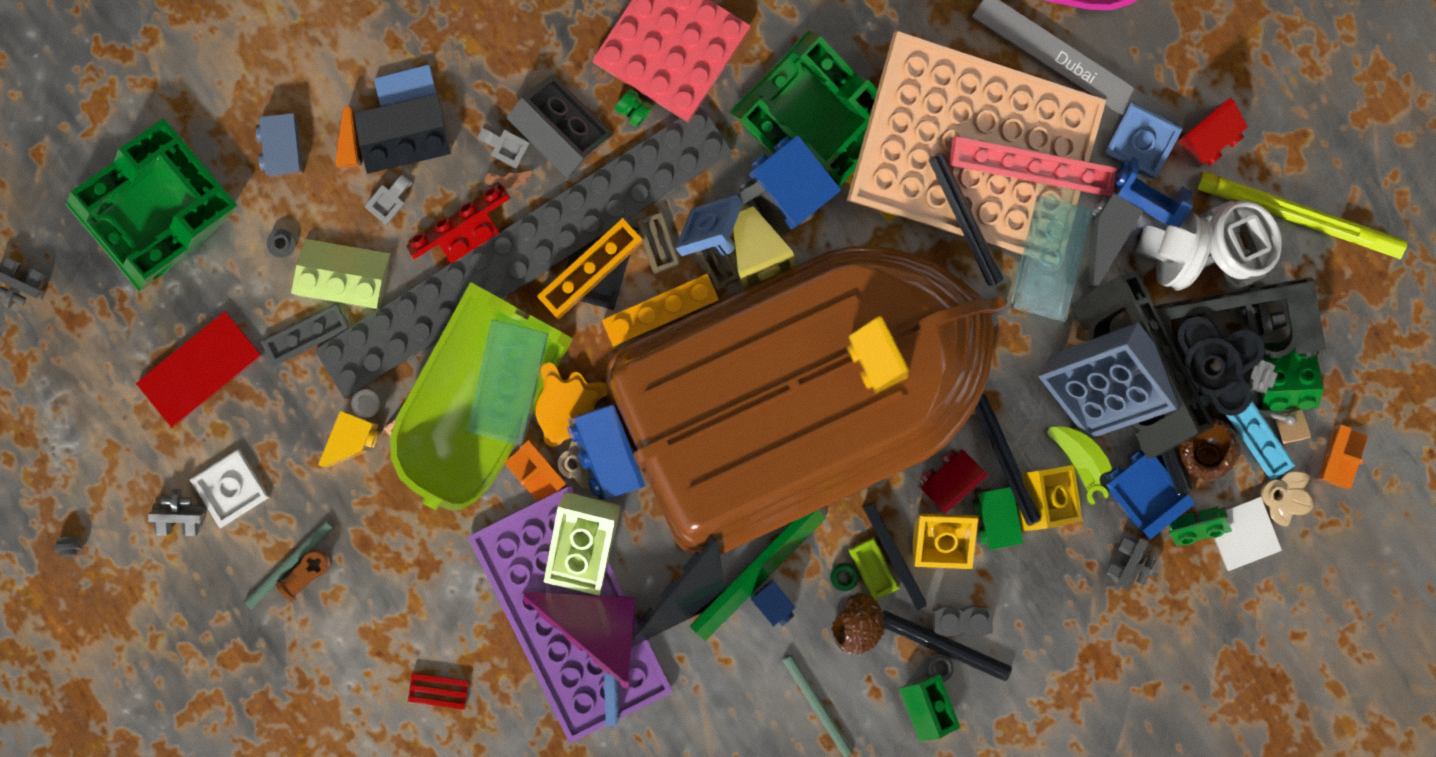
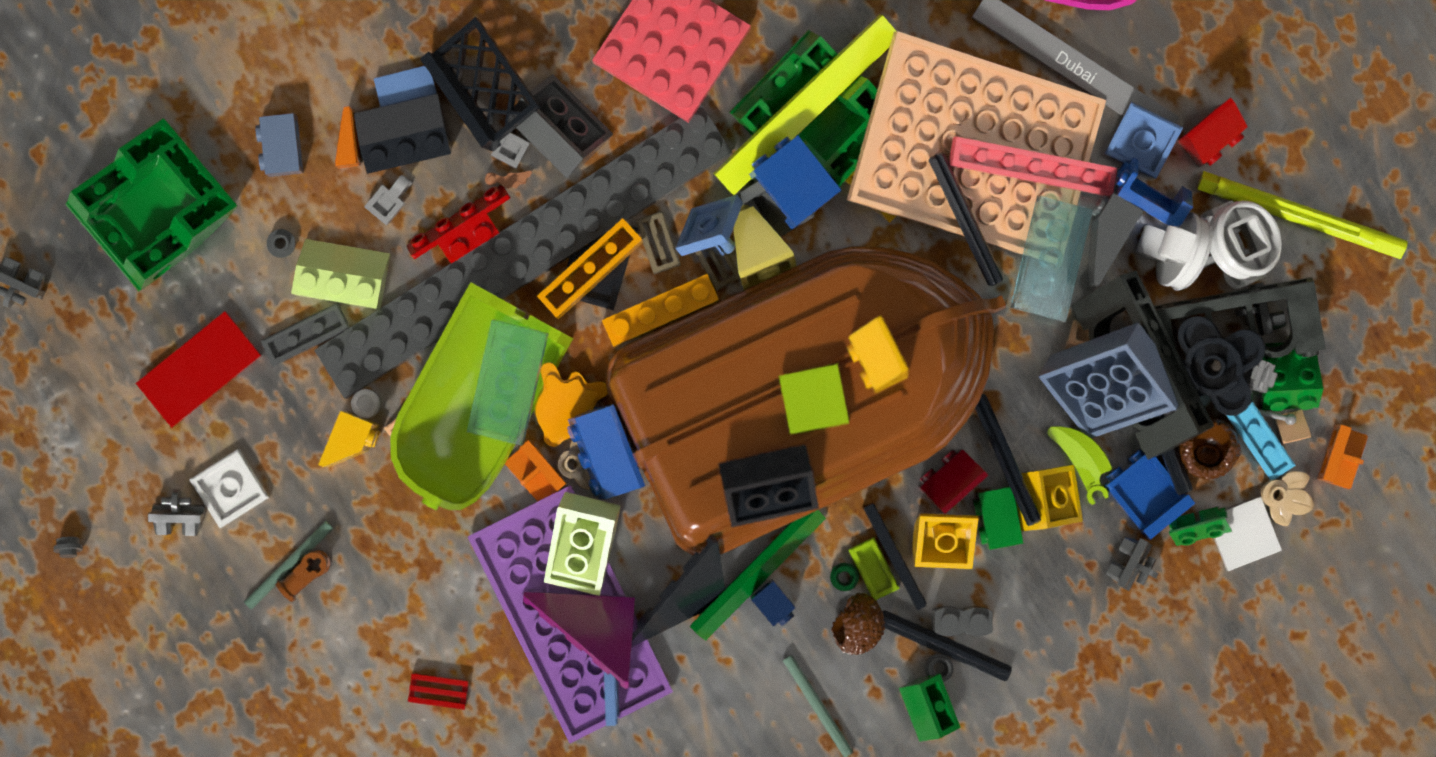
green wheel [614,88,654,128] -> none
none -> black fence [420,17,541,152]
none -> neon yellow tile [713,14,896,195]
none -> black slope [718,444,819,527]
none -> lime tile [779,364,849,435]

